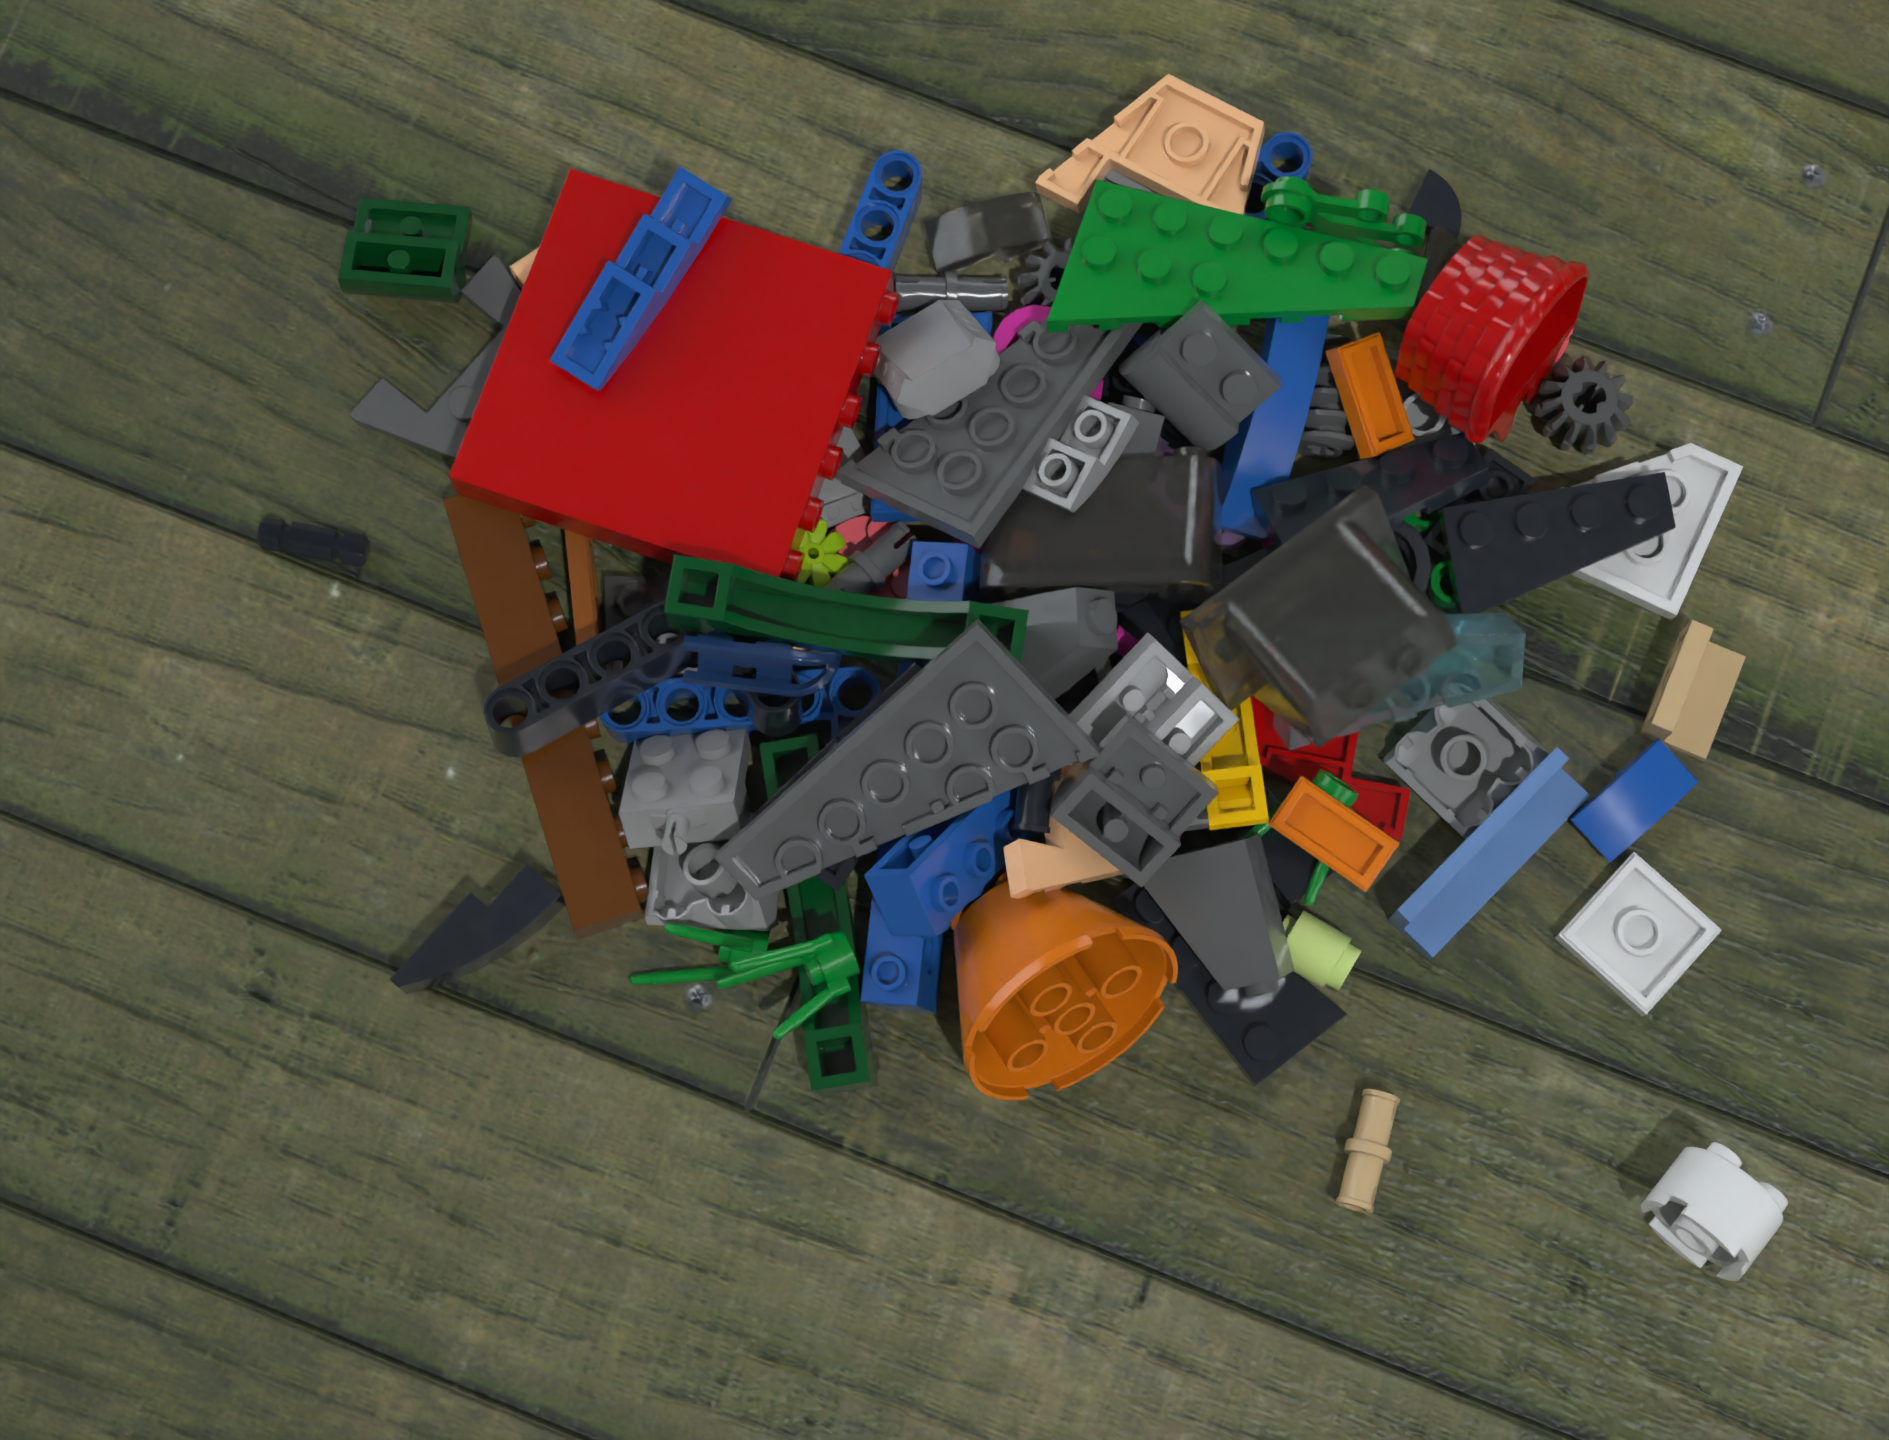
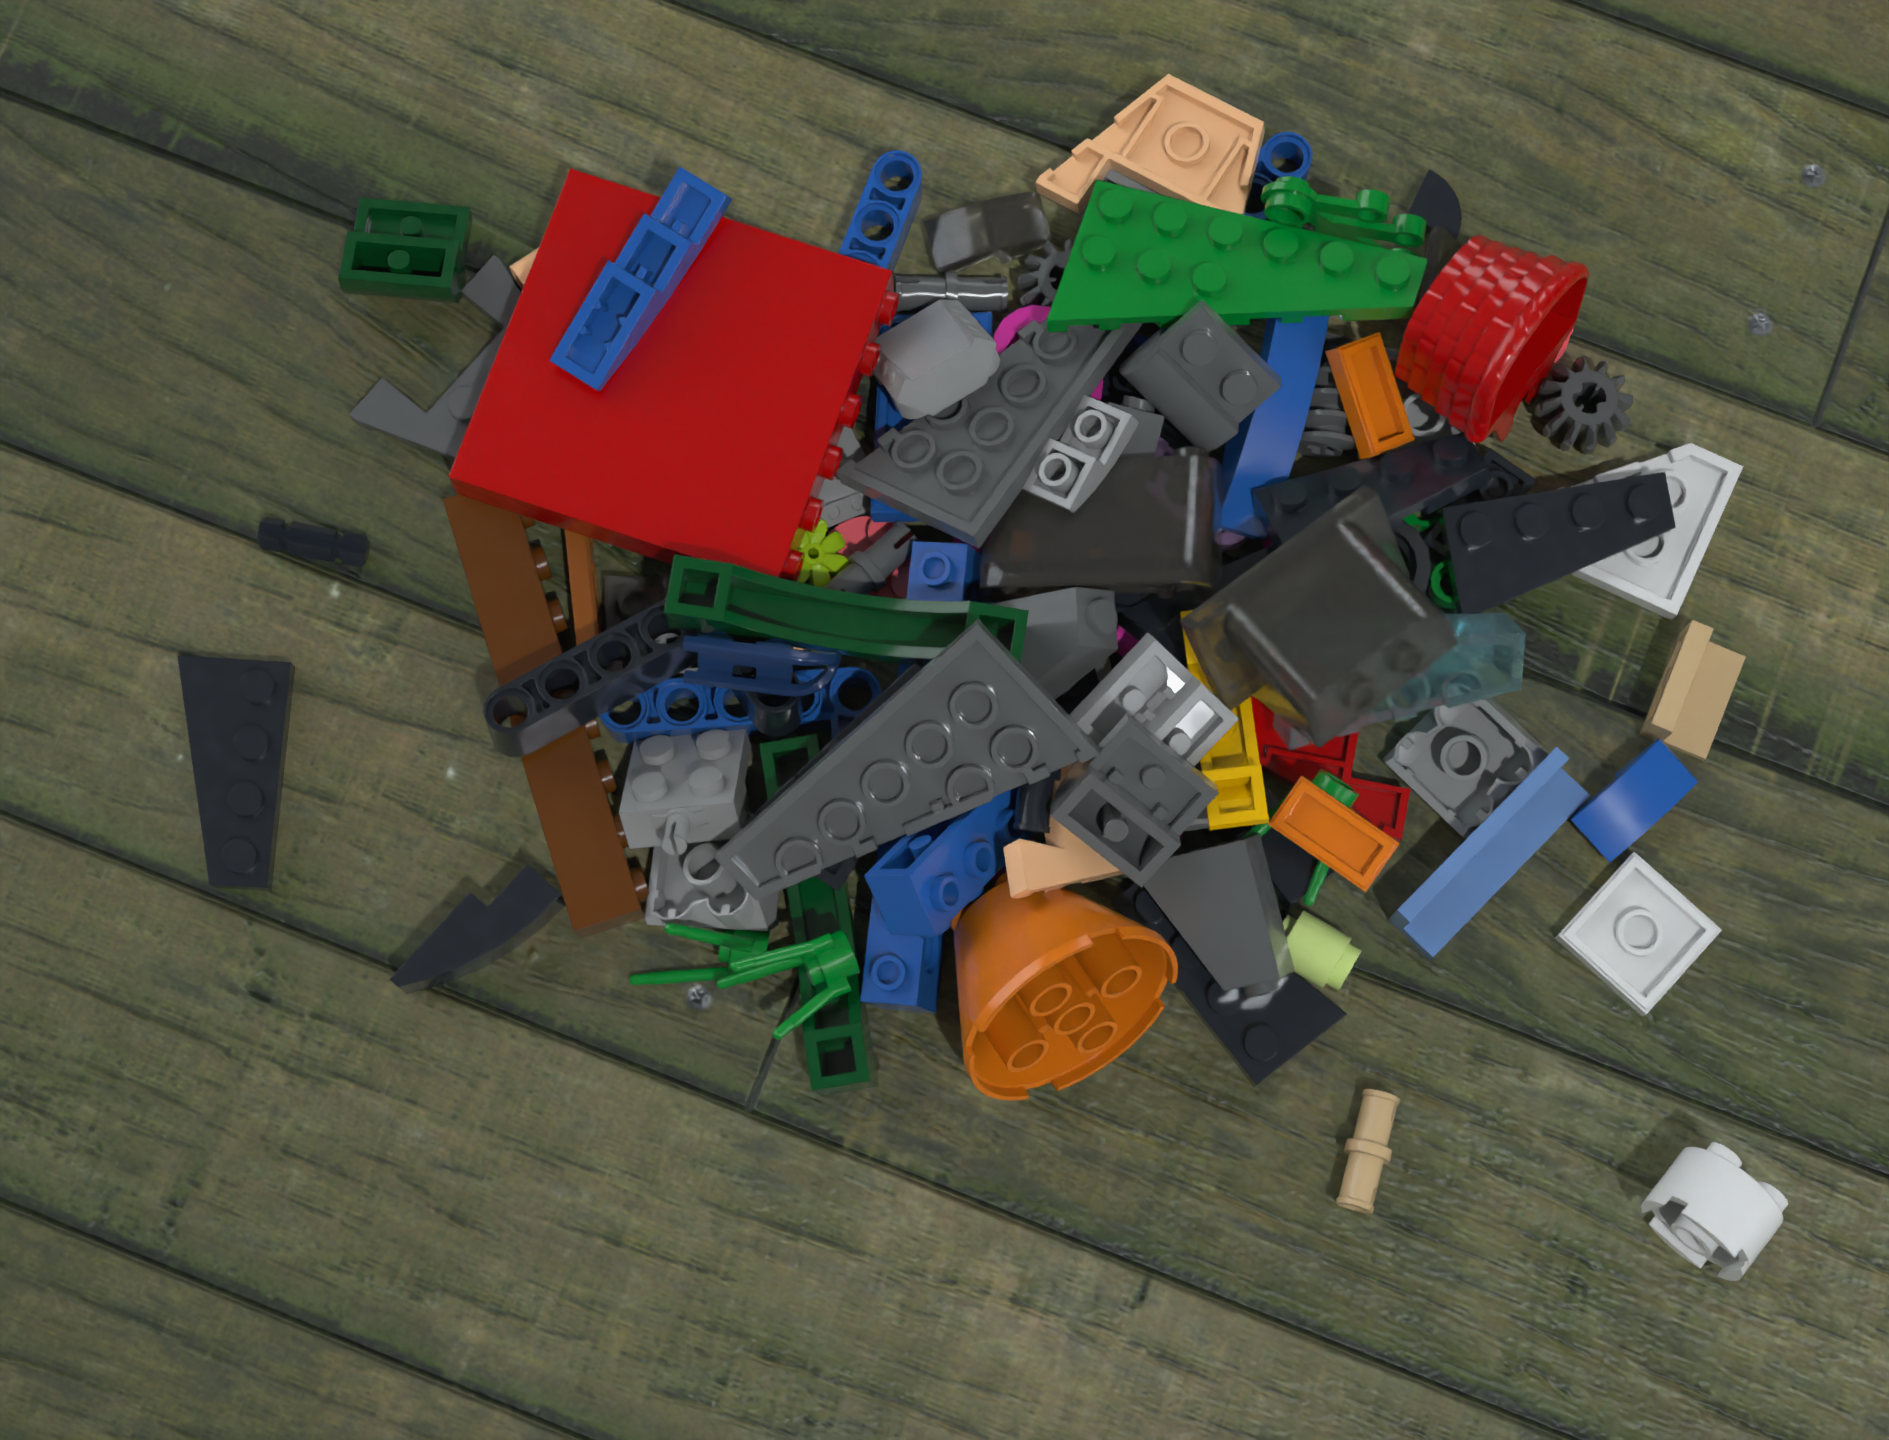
none -> black wing [177,655,295,891]

